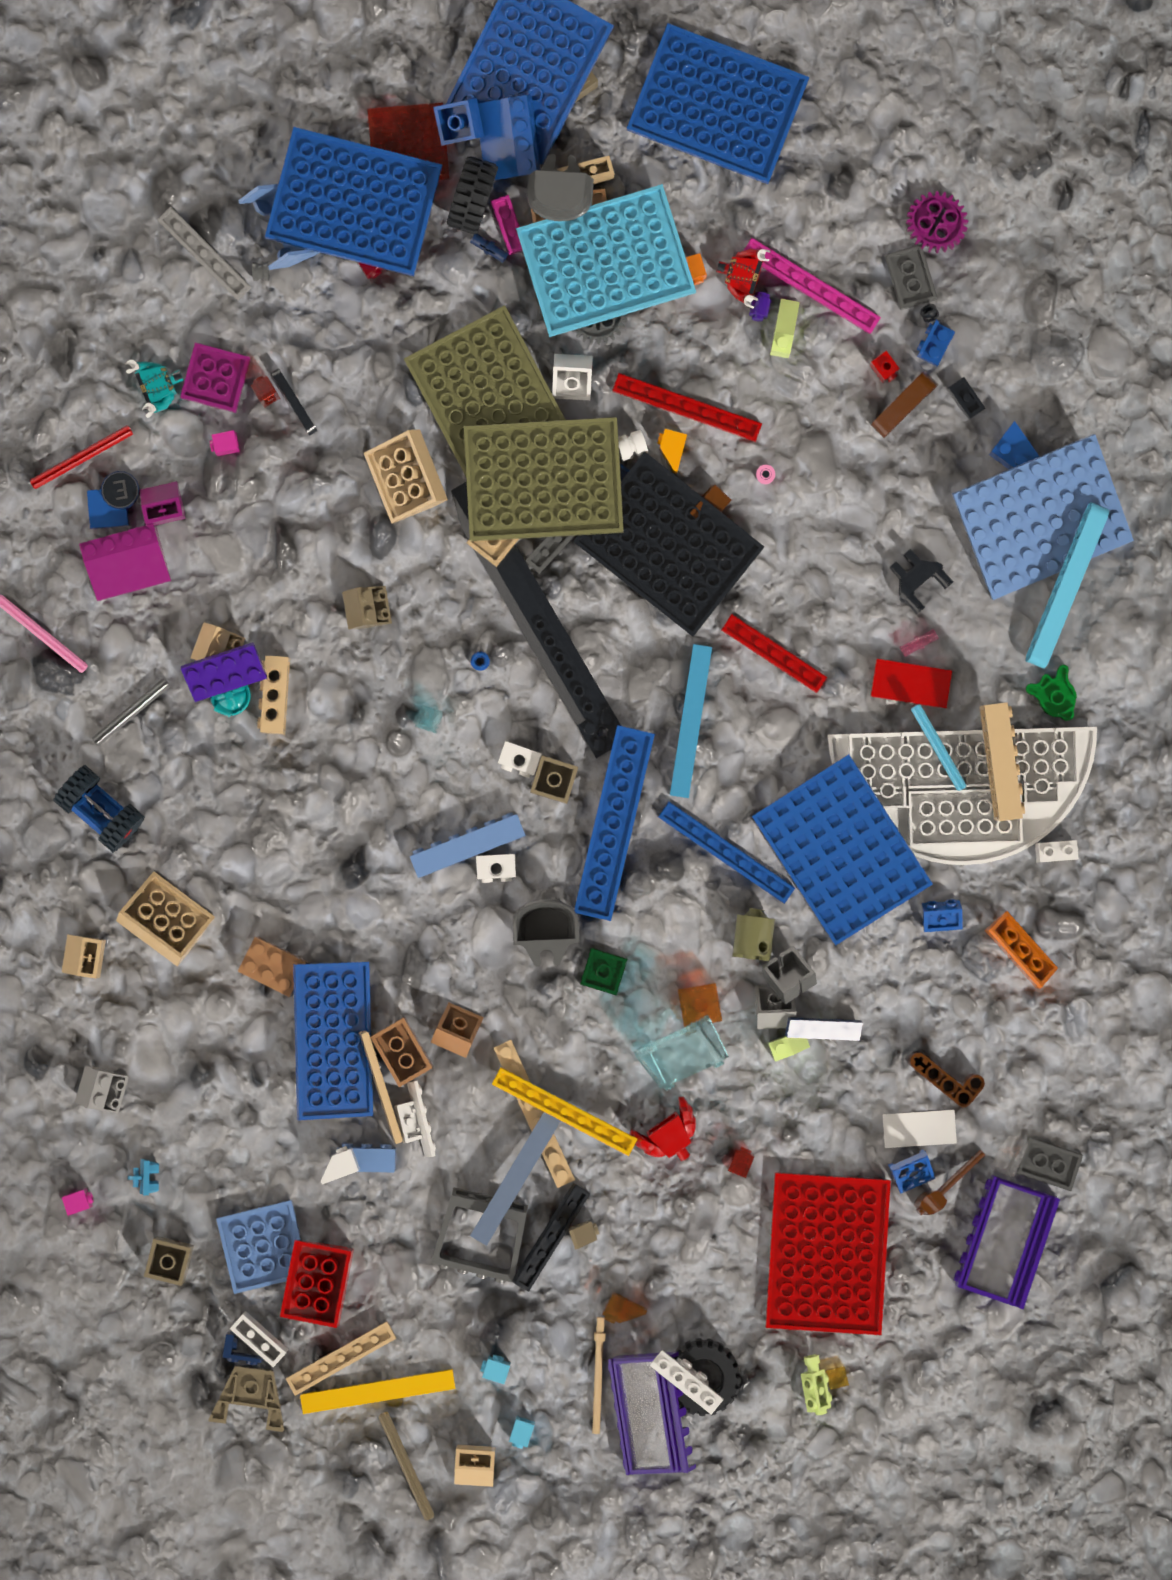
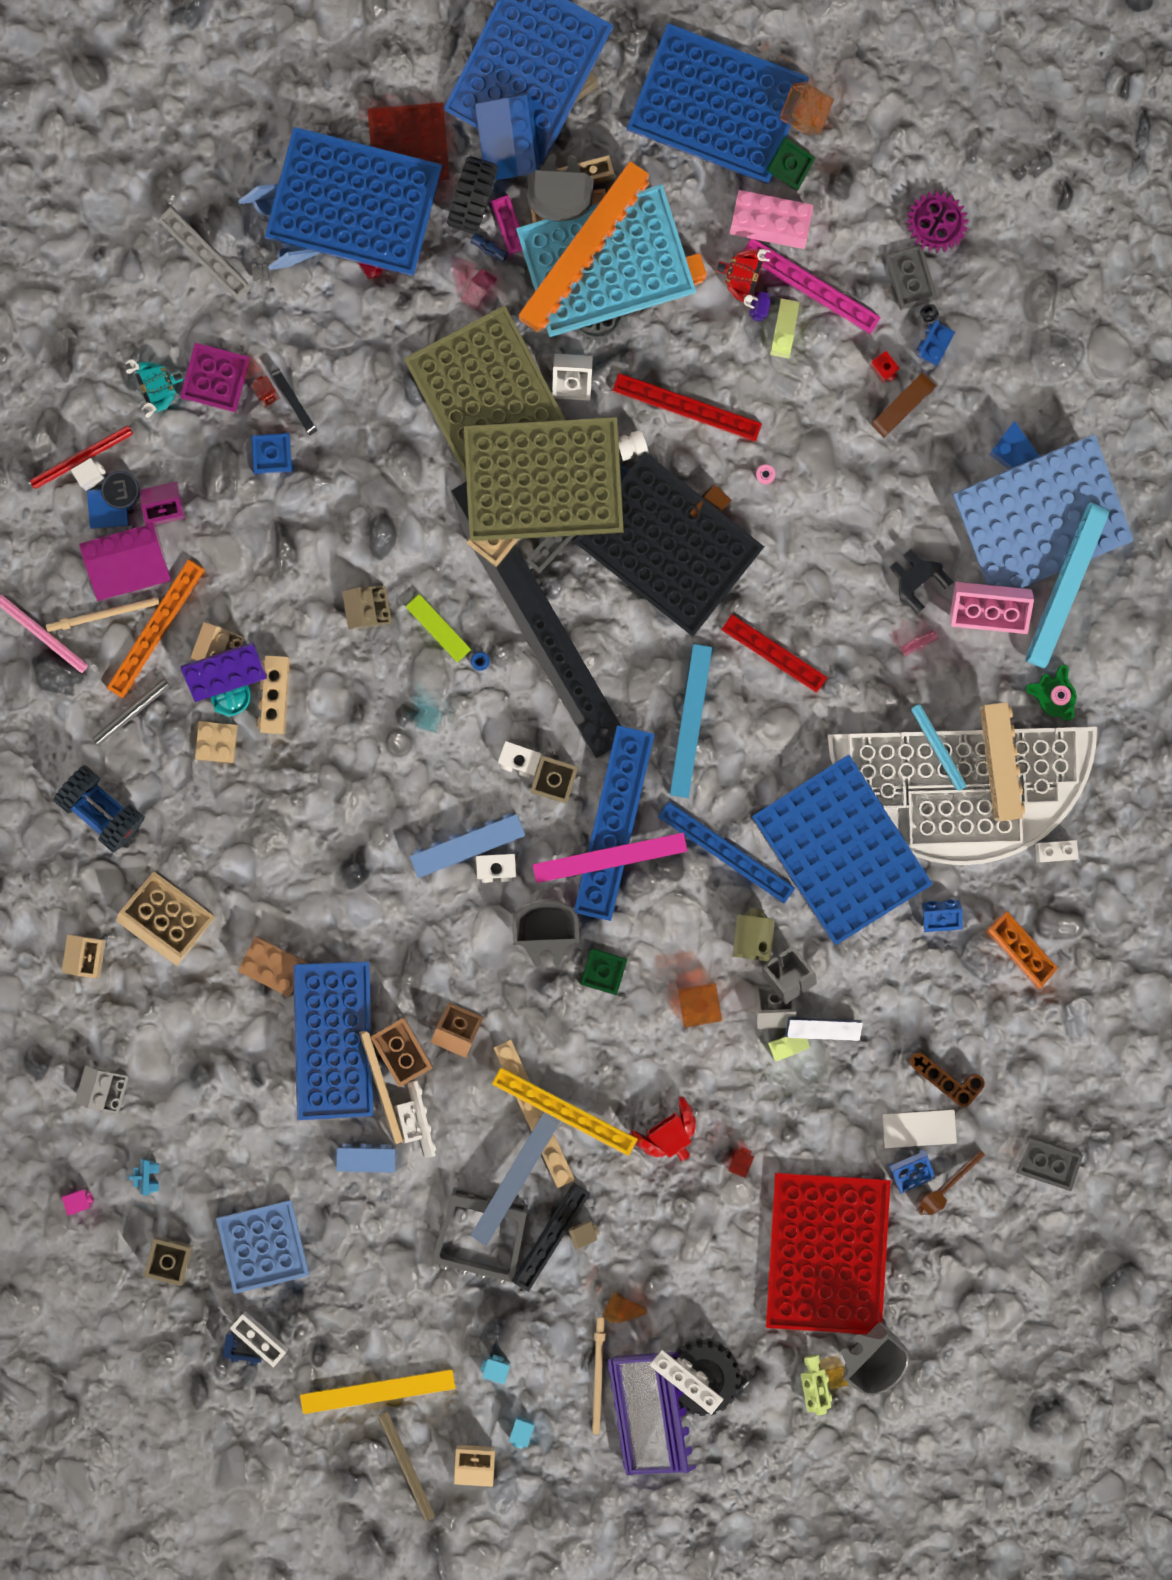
dark pink brick [209,430,240,456] -> none
dark tan wing [209,1365,284,1432] -> none
red slope [280,1240,354,1328] -> none
tan plate [286,1321,397,1396] -> none
white slope [321,1146,360,1184] -> none
tan slope [364,429,448,523] -> none
blue brick [433,98,484,146] -> none
clear light blue windscreen [633,1015,729,1091] -> none
light orange slope [657,429,687,474] -> none
red tile [870,659,952,709] -> none
black plate [948,377,985,420] -> none
window [953,1175,1060,1309] -> none
none -> tan bar [46,597,160,632]
none -> white brick [71,458,107,491]
none -> orange tile [107,559,205,699]
none -> tan plate [195,721,238,763]
none -> blue tile [251,433,293,474]
none -> lime tile [406,594,471,663]
none -> clear pink slope [461,269,498,311]
none -> orange brick [519,161,650,332]
none -> dark pink tile [532,833,687,883]
none -> bright pink brick [730,190,813,249]
none -> dark green tile [765,137,816,191]
none -> clear orange brick [779,82,834,136]
none -> dark grey piece [841,1322,910,1396]
none -> bright pink brick [950,582,1034,634]
none -> bright pink tile [1051,686,1071,705]

